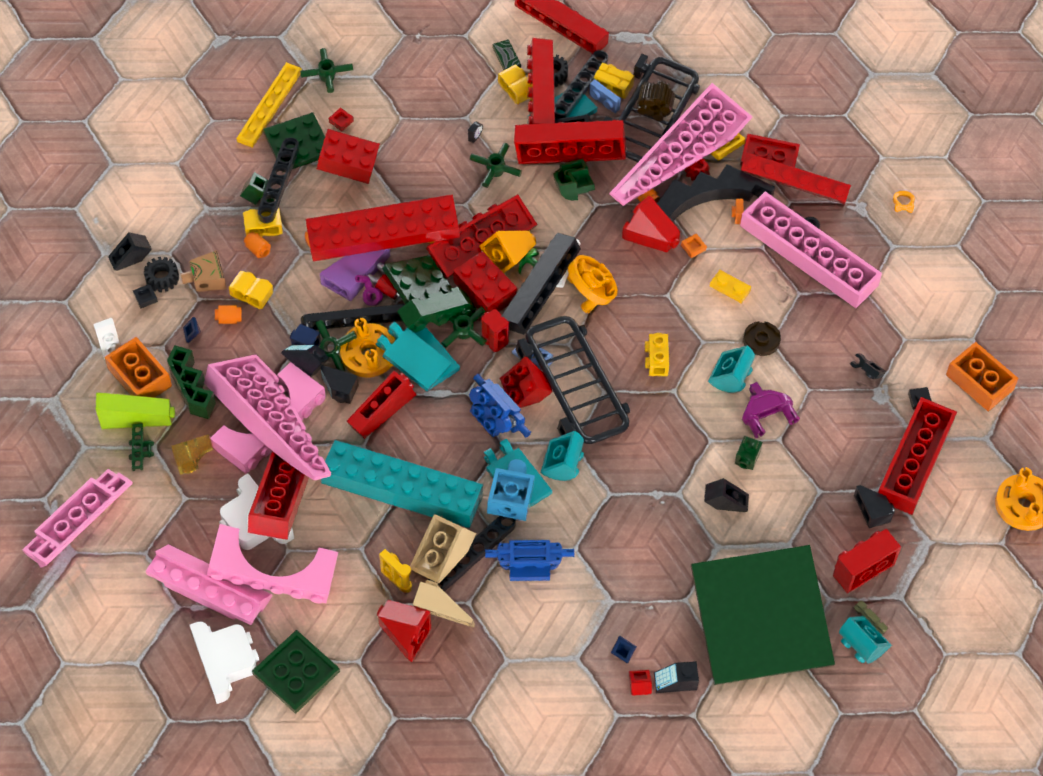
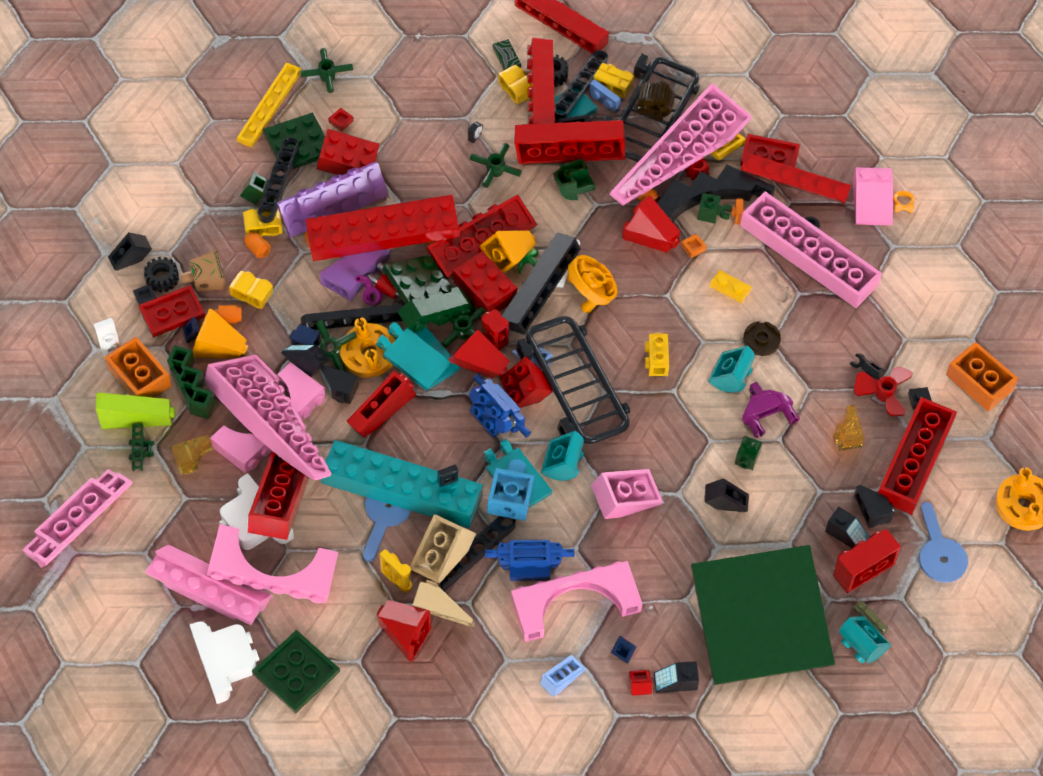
none -> red plate [138,285,206,338]
none -> light orange slope [193,308,249,359]
none -> medium lavender plate [277,162,389,238]
none -> medium blue piece [363,497,411,562]
none -> black tile [437,464,458,487]
none -> red slope [448,330,510,379]
none -> bright pink arch [511,561,642,642]
none -> light blue slope [540,655,586,697]
none -> bright pink slope [591,469,663,519]
none -> dark green brick [697,193,732,224]
none -> black slope [825,506,870,549]
none -> clear yellow arch [833,405,865,451]
none -> bright pink slope [853,167,893,225]
none -> red piece [853,367,913,416]
none -> medium blue piece [919,502,968,583]

